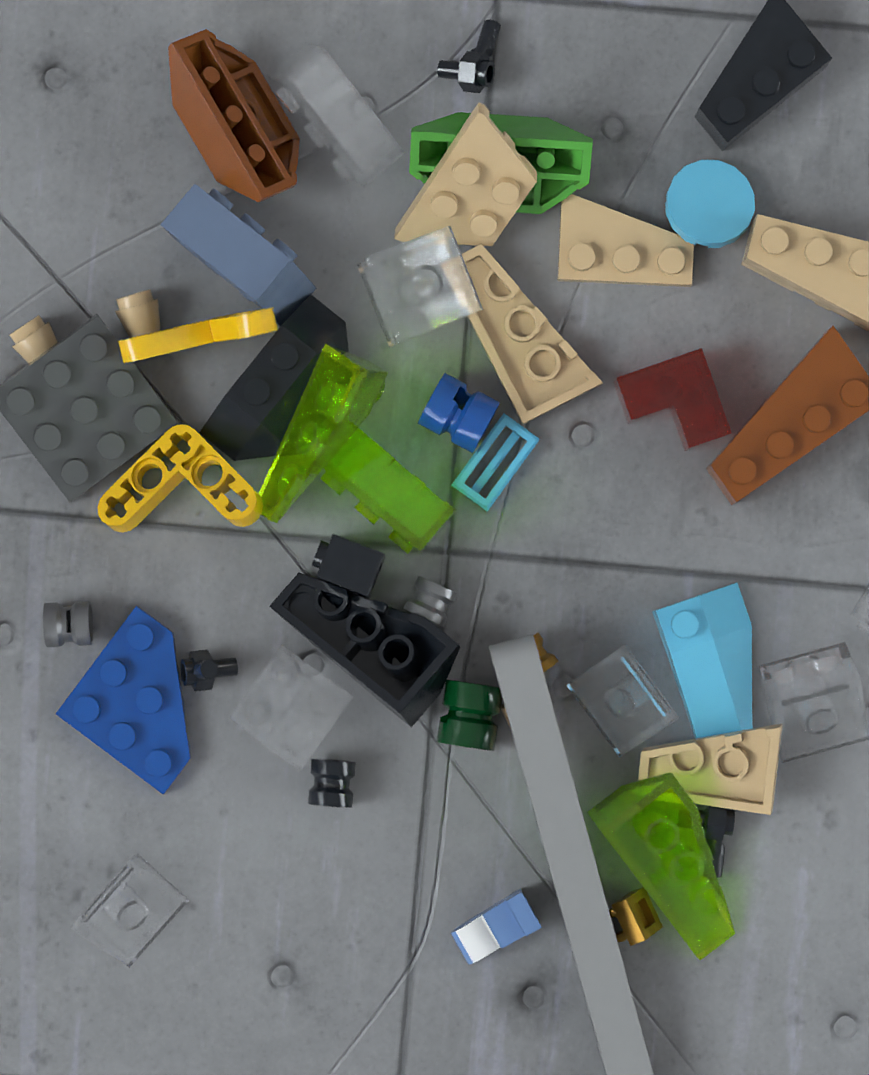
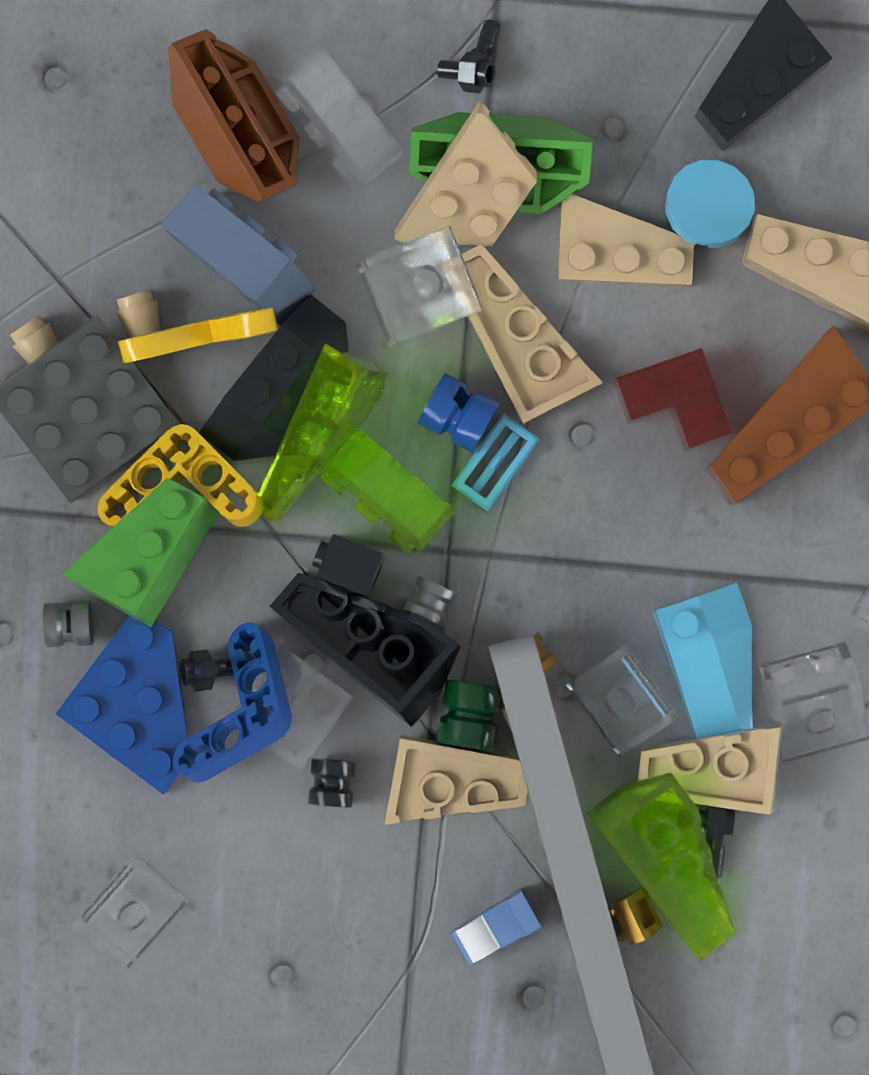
none -> bright green wedge [62,478,219,628]
none -> blue beam [173,623,292,783]
none -> tan wing [384,735,528,825]

